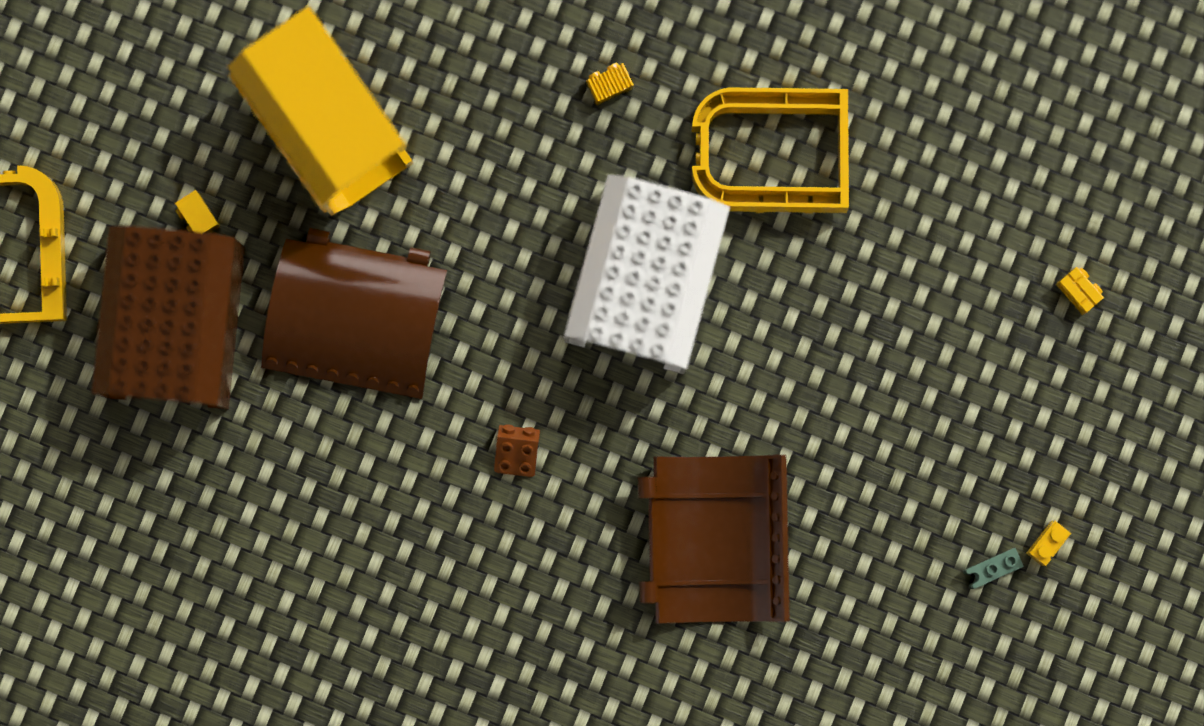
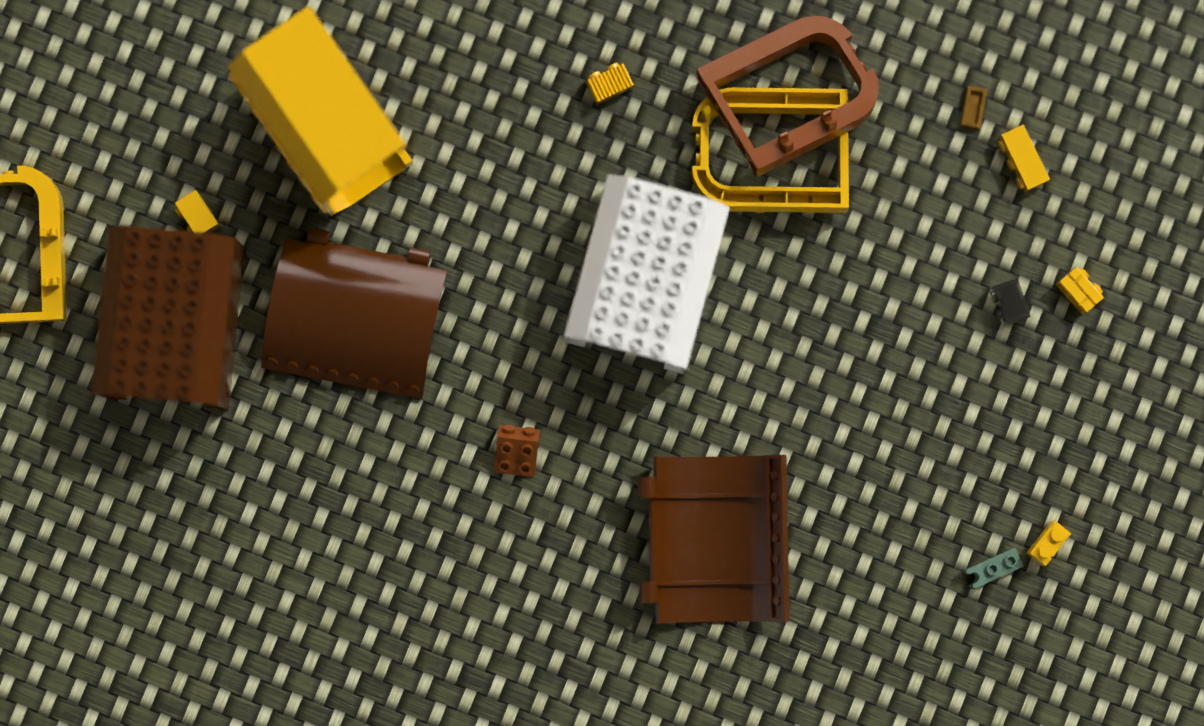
none -> dark orange door [696,16,879,178]
none -> pearl gold tile [959,86,988,130]
none -> clear smoke piece [990,278,1031,326]
none -> yellow brick [998,124,1050,192]

